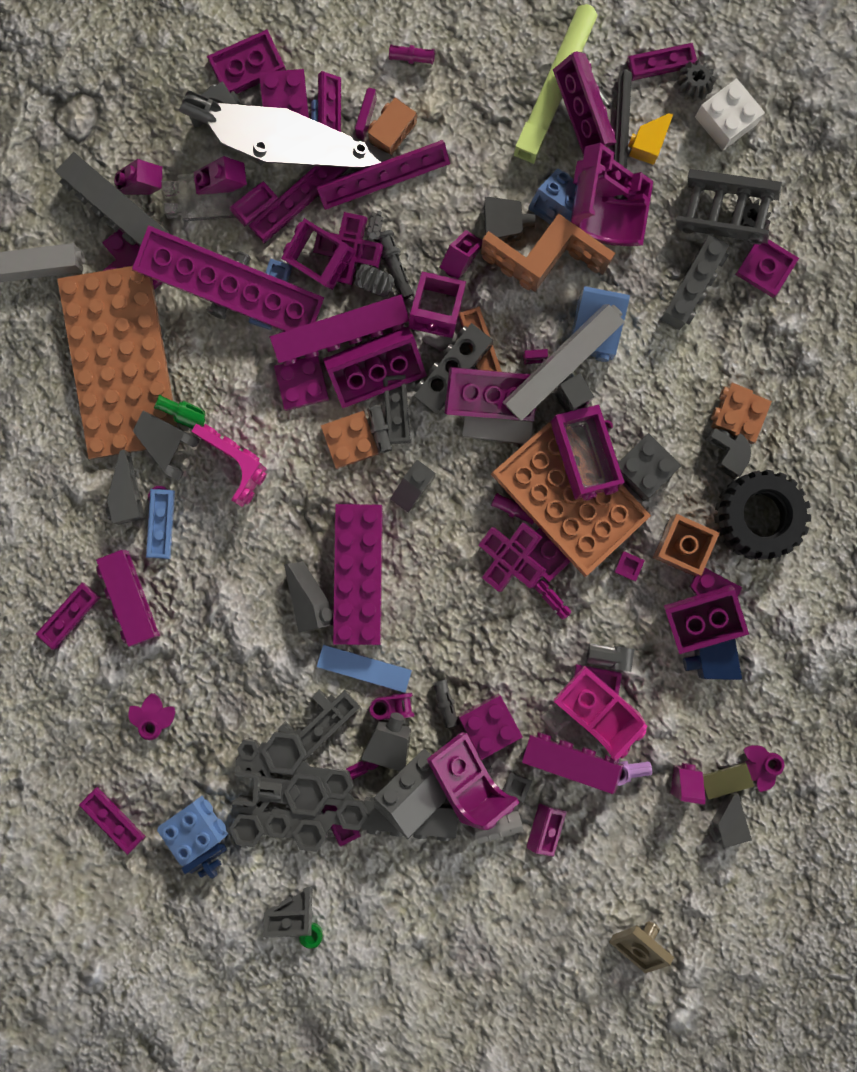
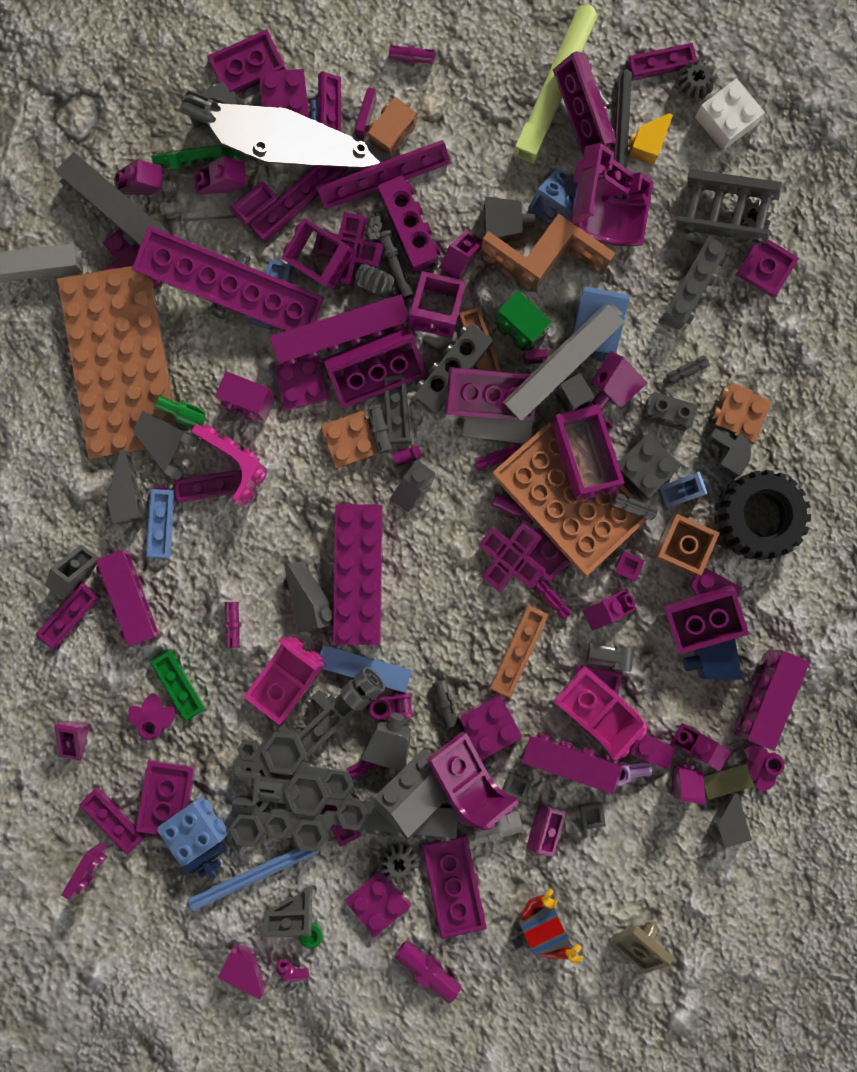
none -> dark grey slope [45,545,99,599]
none -> magenta slope [54,720,90,761]
none -> magenta plate [61,842,108,900]
none -> magenta plate [136,759,196,835]
none -> green tile [150,650,207,722]
none -> green hinge [151,144,241,170]
none -> magenta tile [173,469,242,503]
none -> medium blue axle [188,847,319,910]
none -> magenta brick [215,371,276,423]
none -> magenta slope [218,944,266,999]
none -> magenta pin [223,602,242,648]
none -> dark pink bracket [244,636,326,725]
none -> magenta arm [276,959,309,982]
none -> dark grey wheel [340,667,385,712]
none -> magenta plate [345,869,411,938]
none -> magenta brick [378,175,441,274]
none -> dark grey gear [379,842,419,884]
none -> magenta pin [392,445,423,467]
none -> magenta piece [394,939,462,1004]
none -> magenta tile [421,834,487,939]
none -> magenta axle [475,444,518,471]
none -> nougat tile [489,605,549,699]
none -> green brick [496,290,551,351]
none -> torso [510,889,584,964]
none -> dark grey tile [578,801,606,830]
none -> magenta slope [582,588,637,631]
none -> magenta torso [592,351,647,410]
none -> dark grey axle [612,493,658,520]
none -> magenta slope [629,734,677,769]
none -> dark grey brick [642,392,698,432]
none -> light blue slope [660,472,707,508]
none -> dark grey axle [666,355,710,385]
none -> magenta slope [671,723,731,772]
none -> magenta brick [734,649,810,751]

